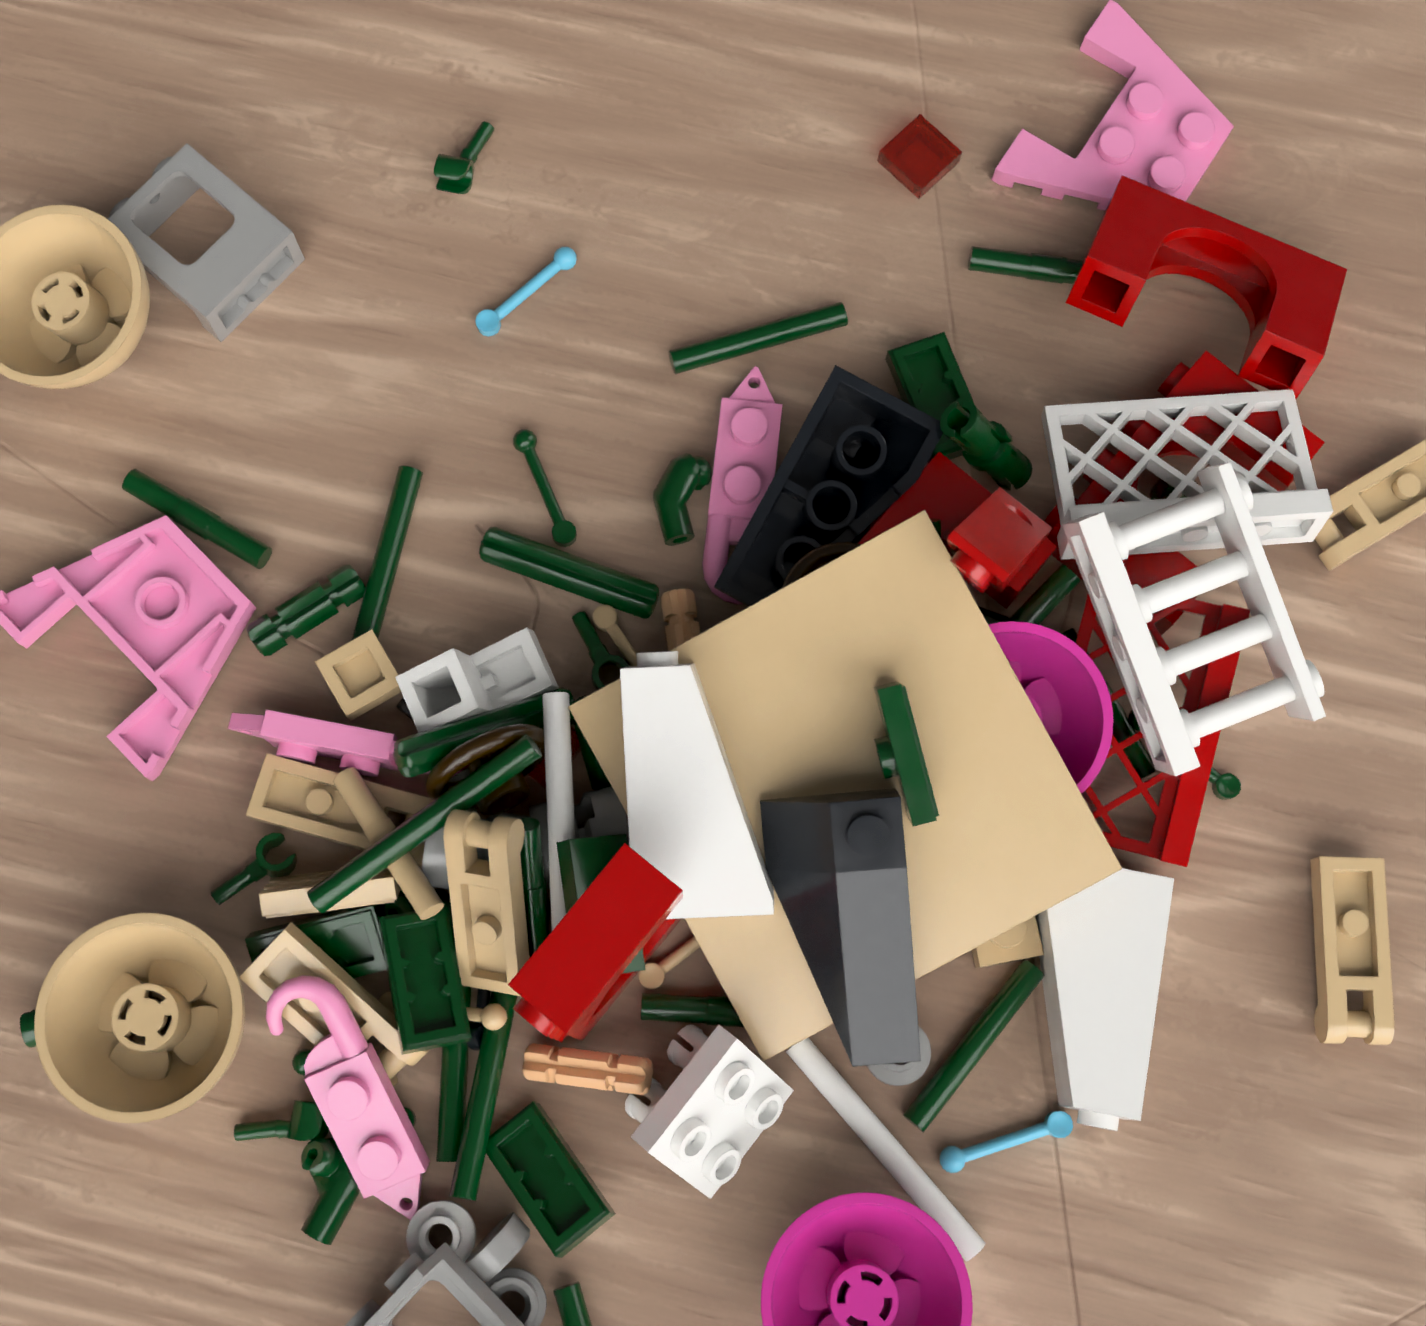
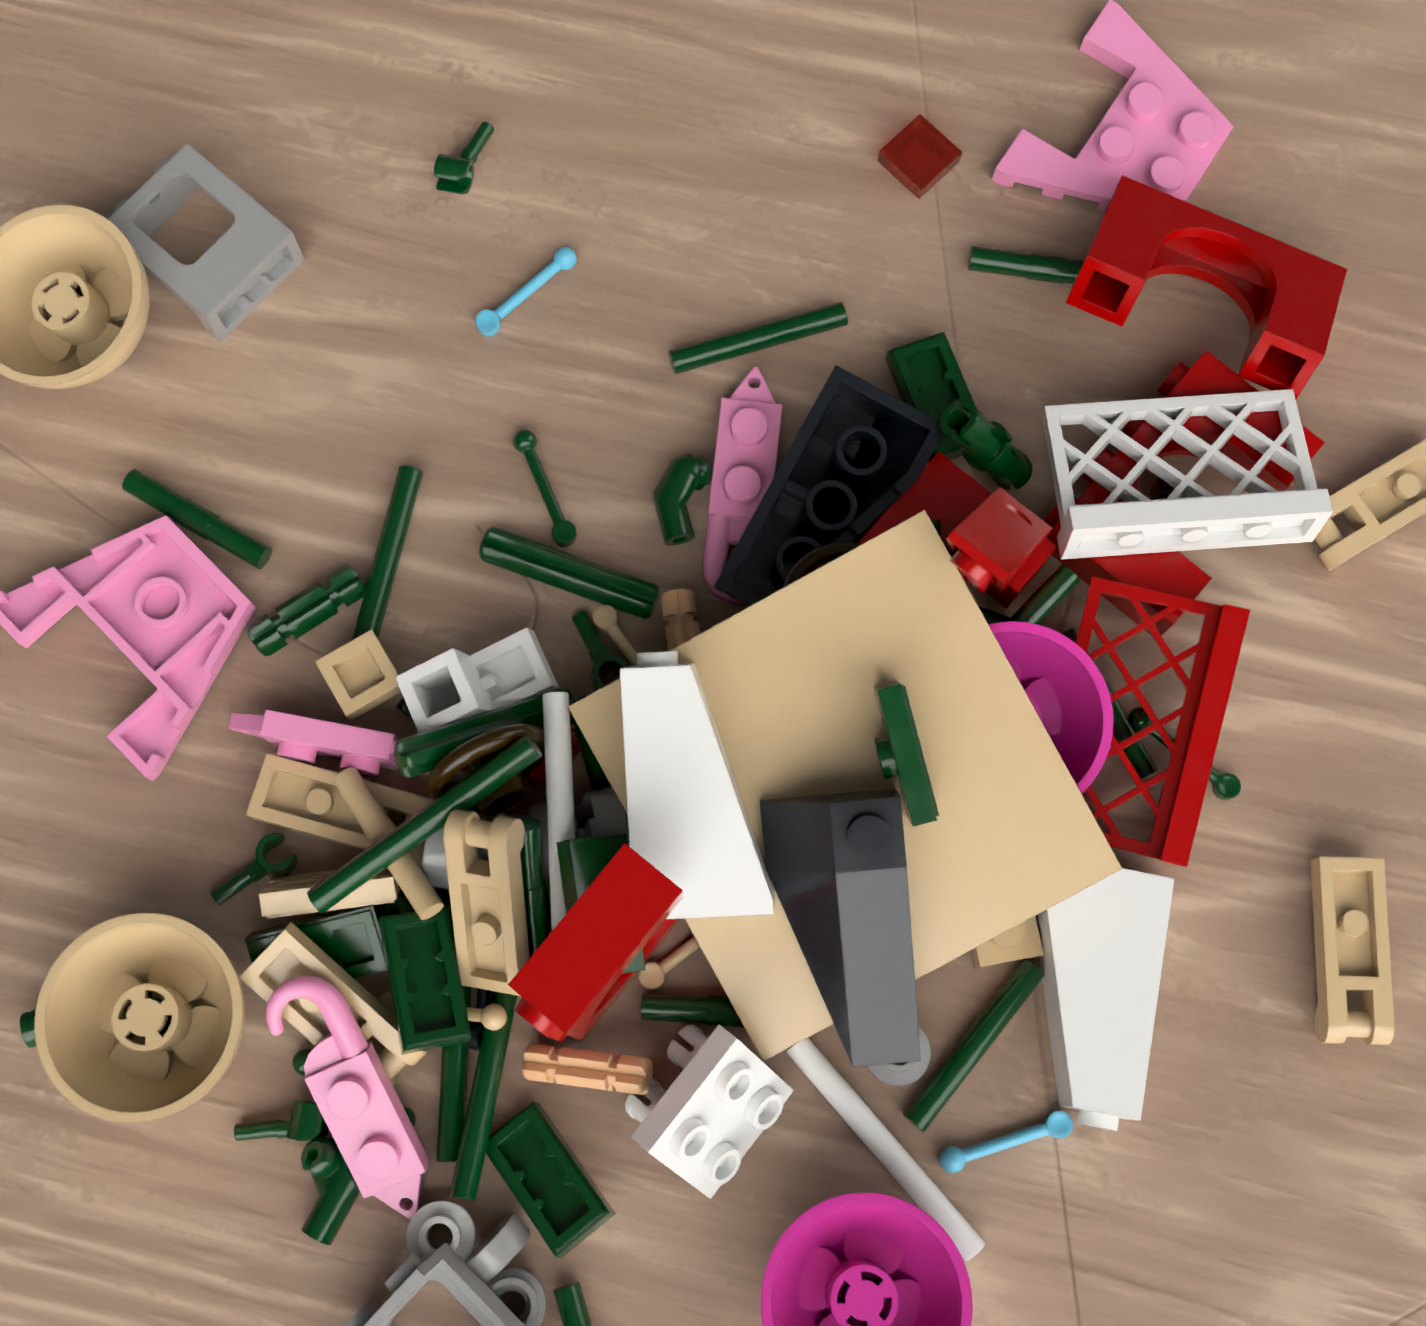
white fence [1062,462,1326,776] -> none

